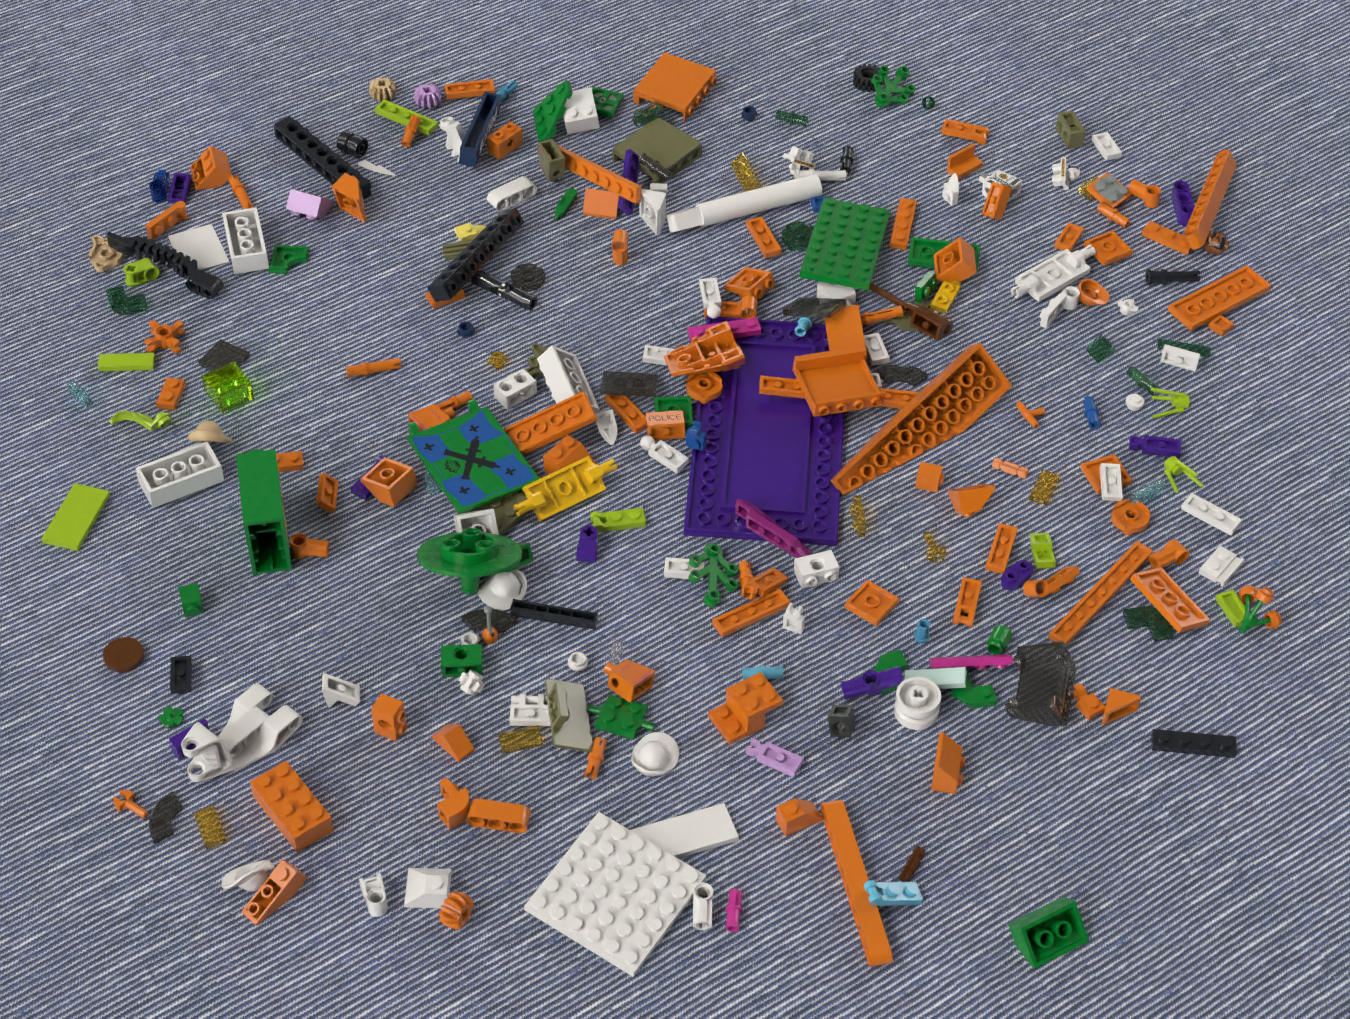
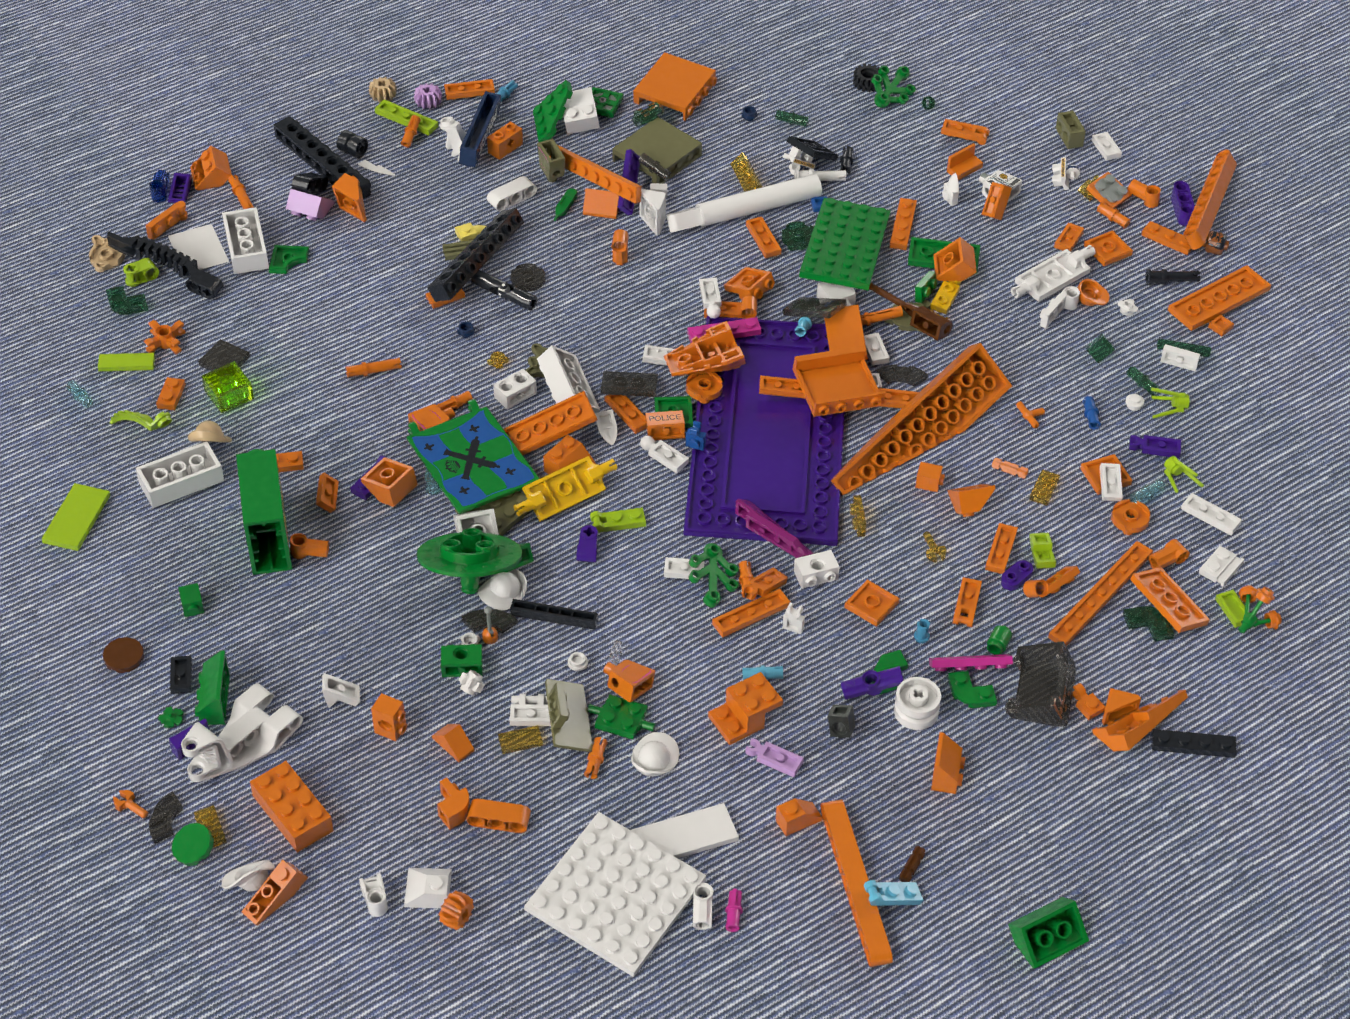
light aqua tile [905,667,967,689] -> none
none -> green tile [172,823,214,866]
none -> green slope [195,650,230,725]
none -> black beam [291,172,328,194]
none -> black tile [786,136,838,161]
none -> orange wedge [1092,690,1188,751]

